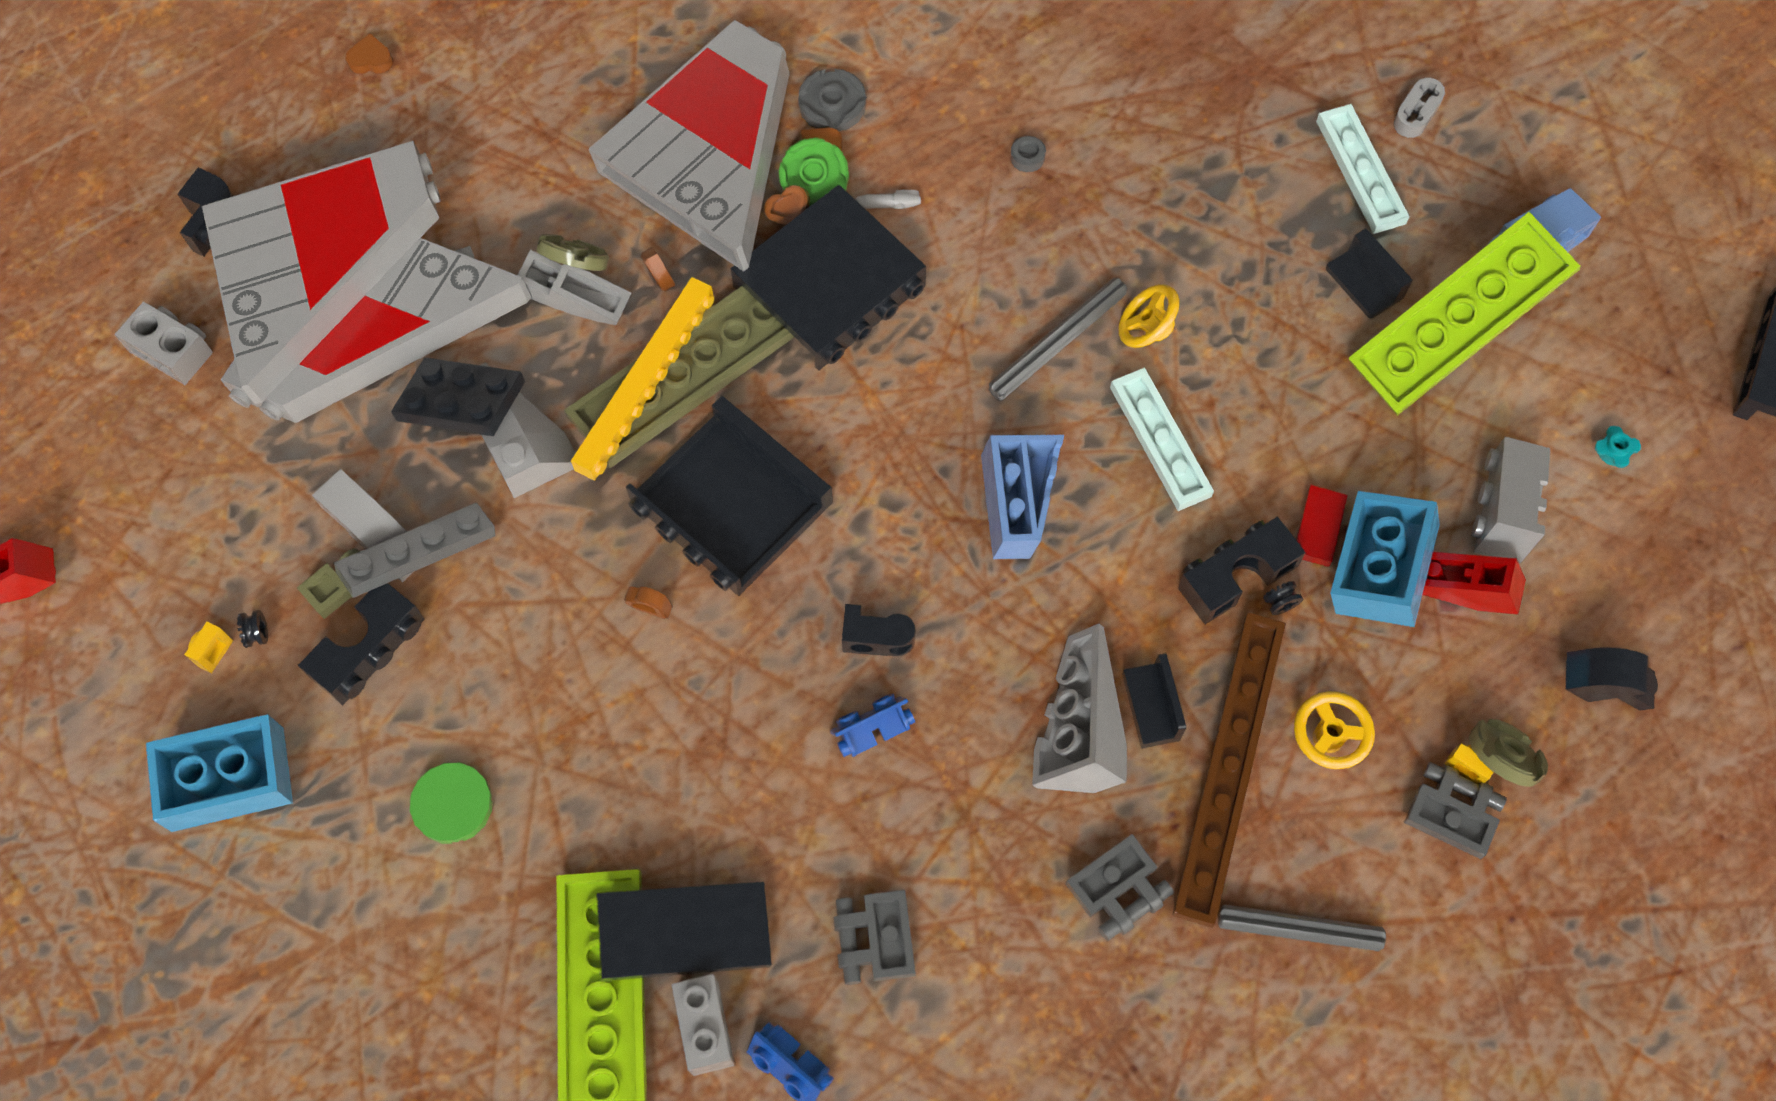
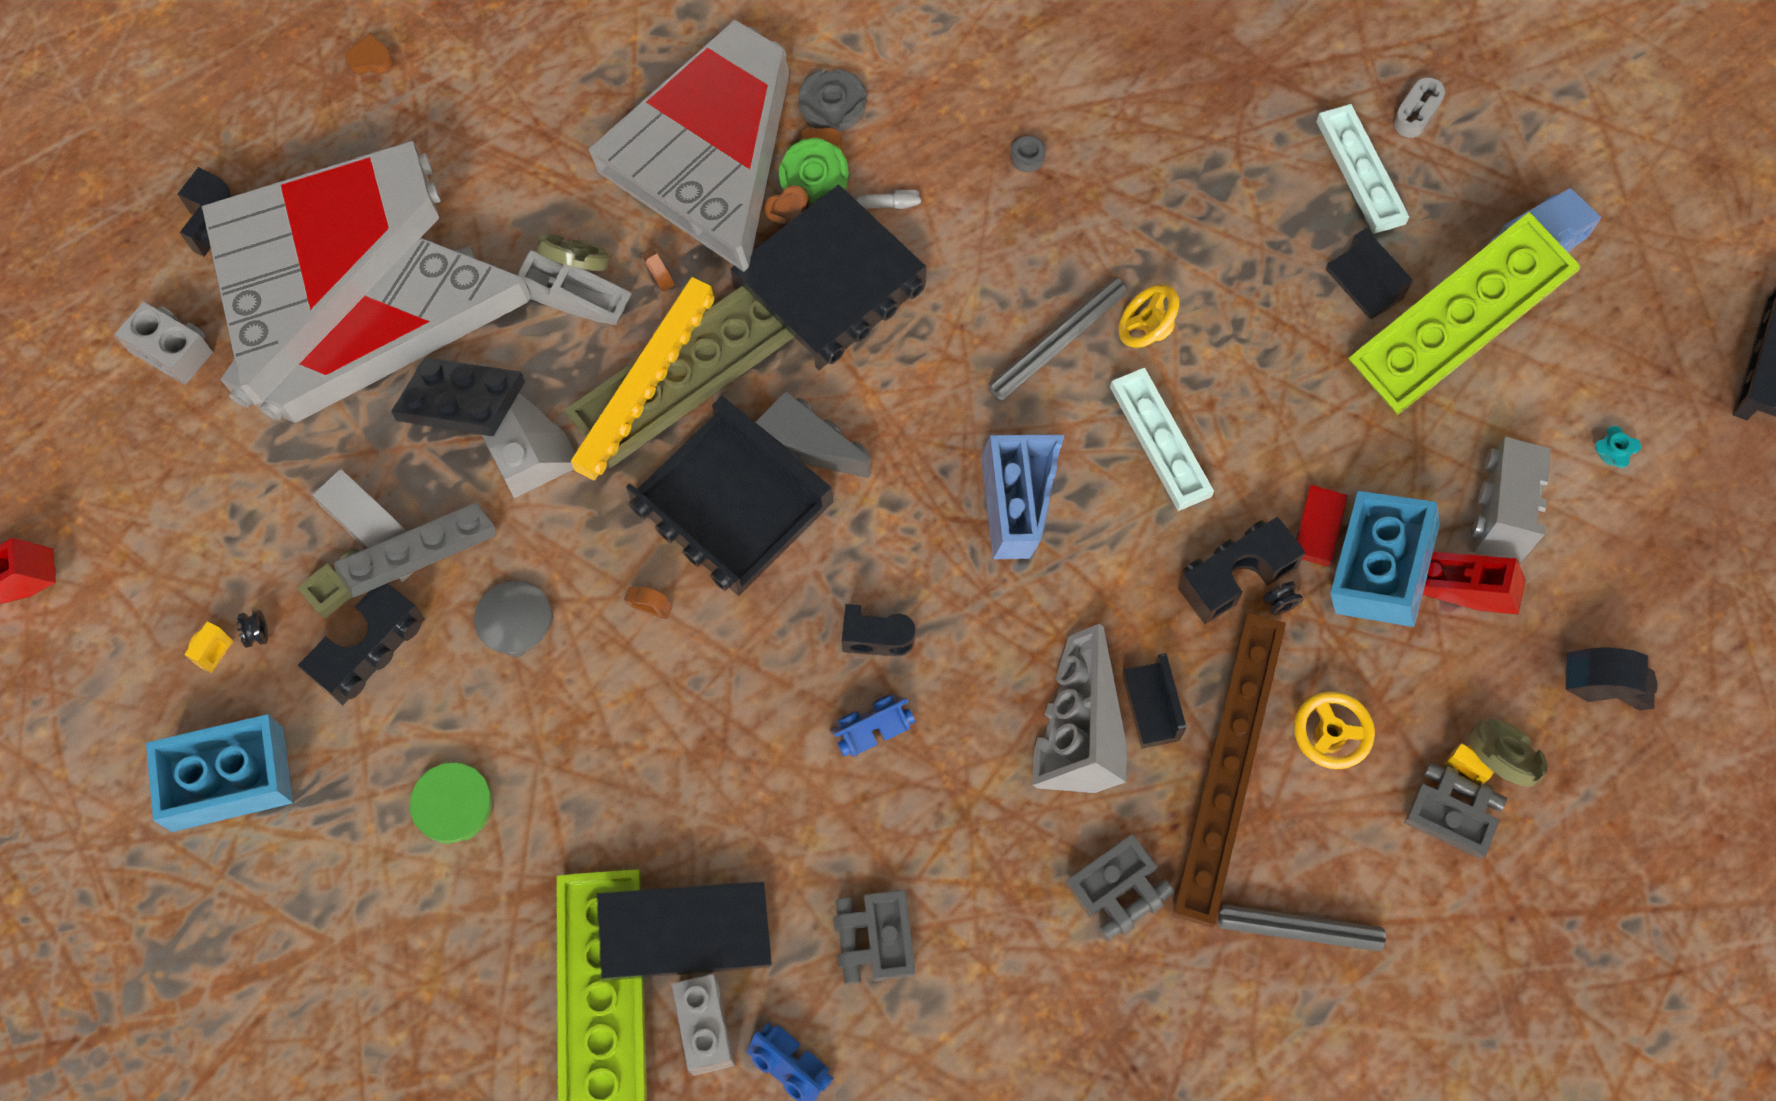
none -> dark grey dish [474,581,554,657]
none -> dark grey slope [755,392,871,478]

